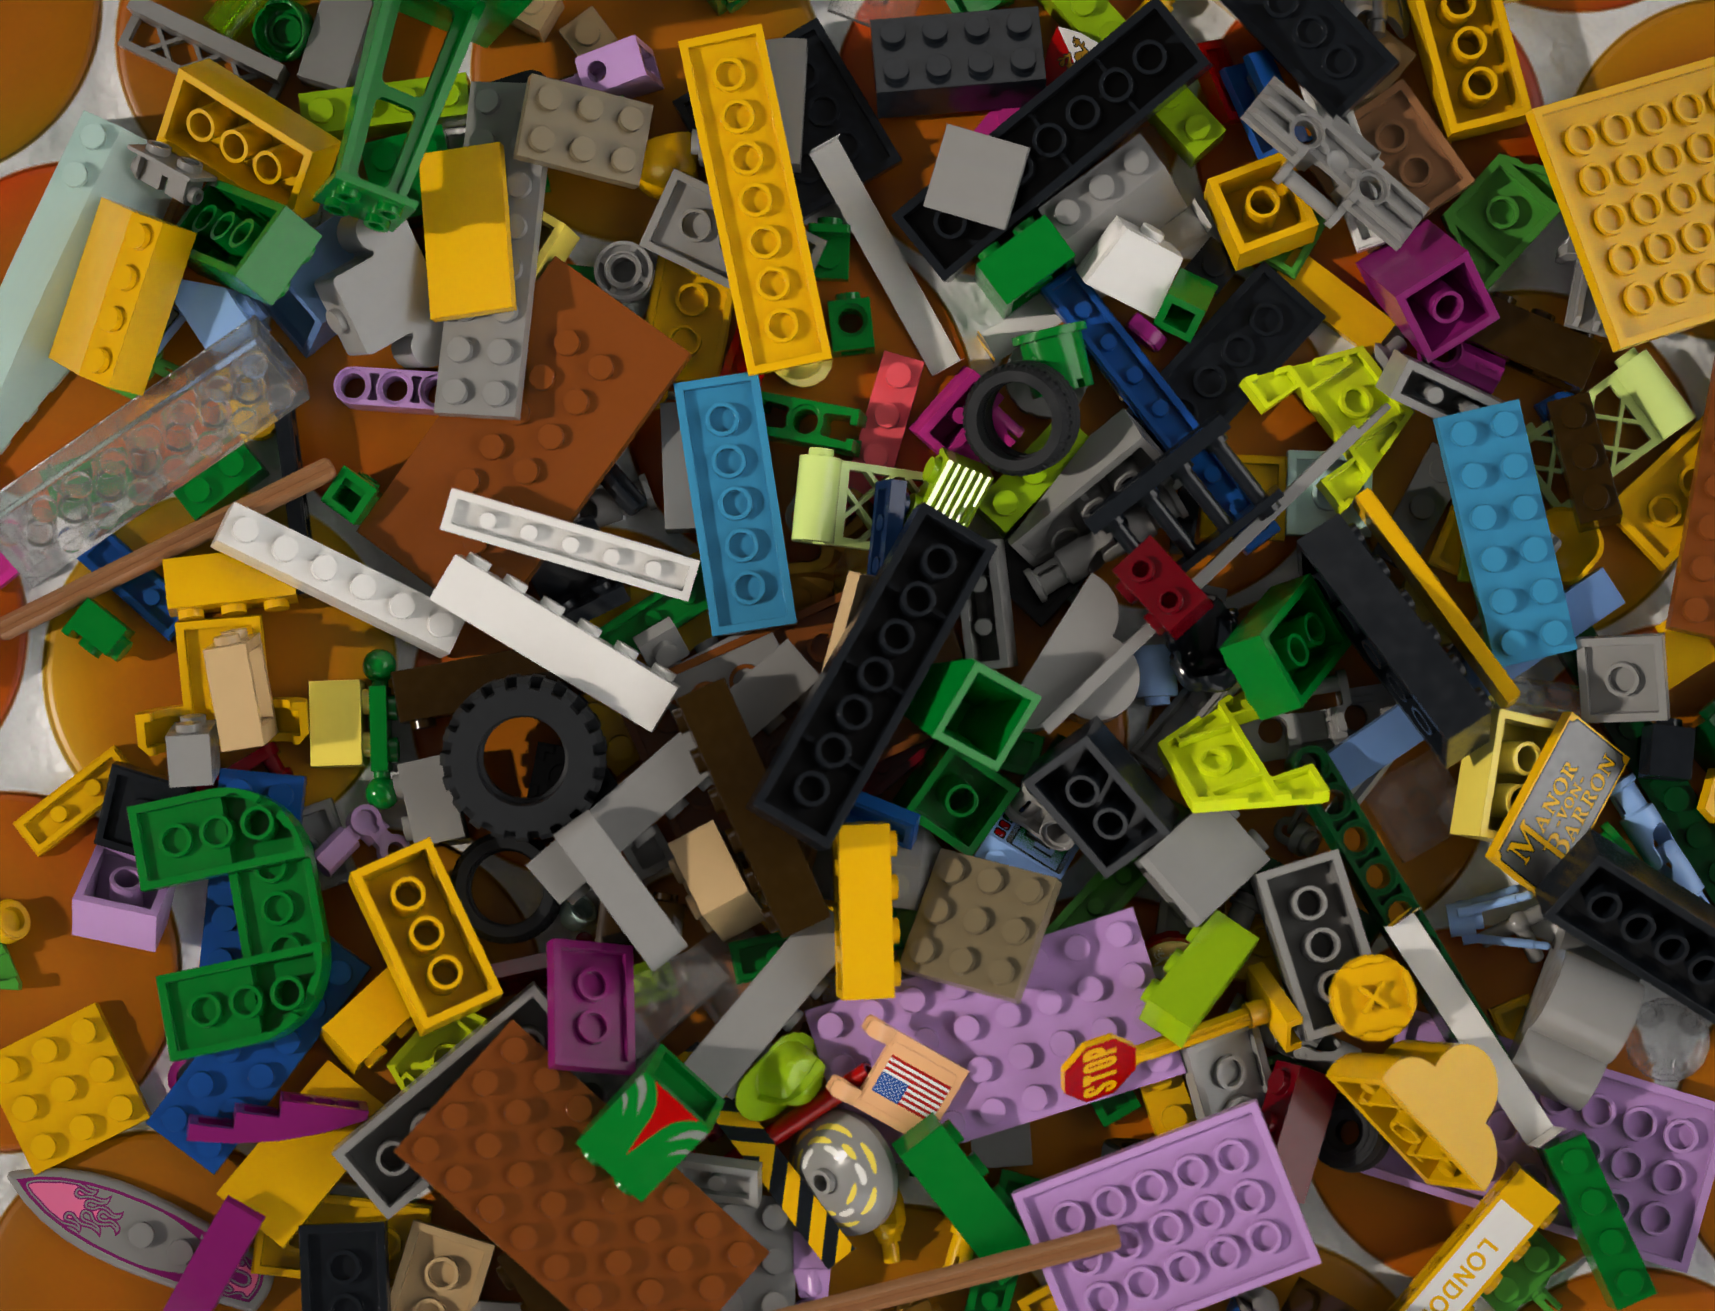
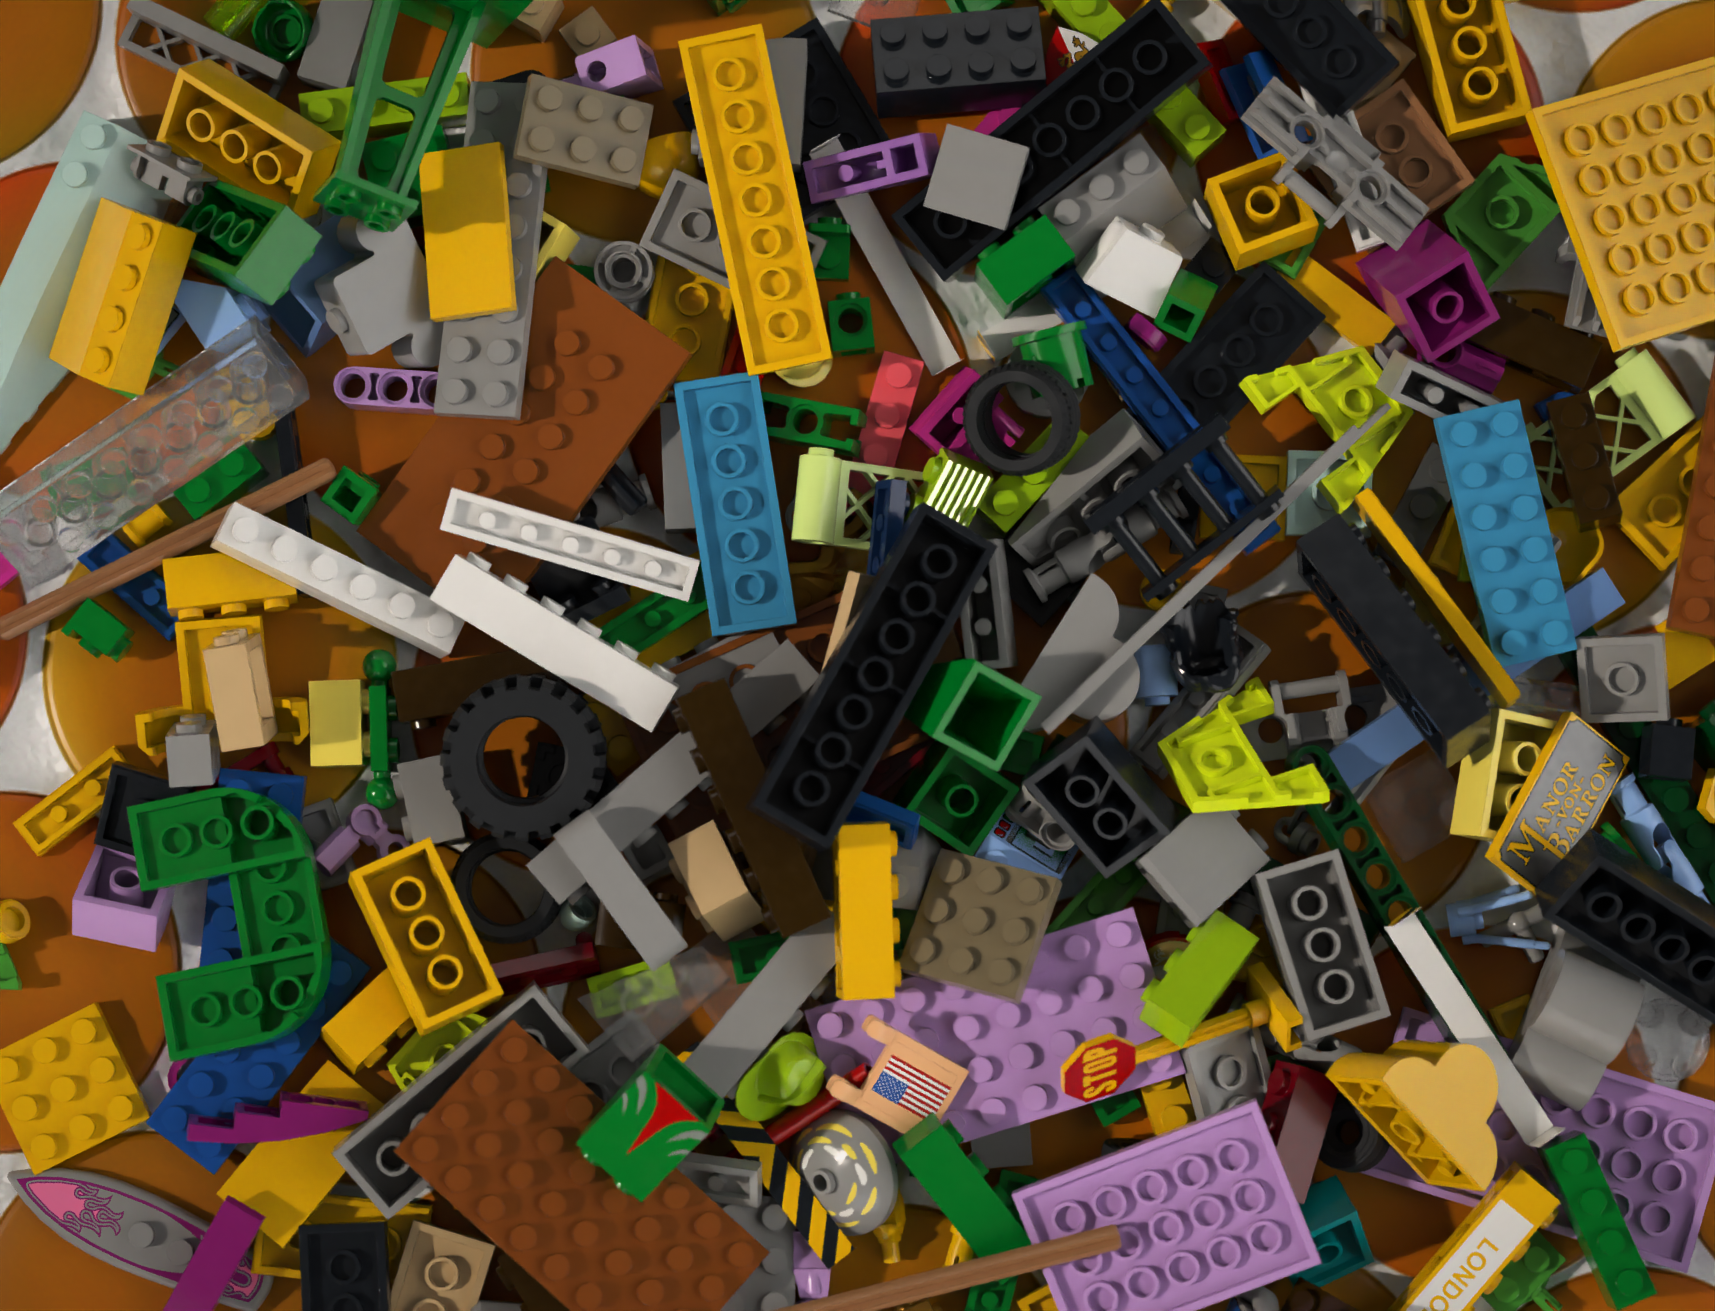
magenta plate [547,938,636,1075] -> none
light grey plate [632,617,690,668] -> none
dark red brick [1112,535,1214,641] -> none
green brick [1219,573,1352,721] -> none
yellow tile [1329,955,1417,1041] -> none
none -> yellow bush [117,494,174,548]
none -> medium lavender slope [803,133,939,204]
none -> teal slope [1287,1175,1375,1288]

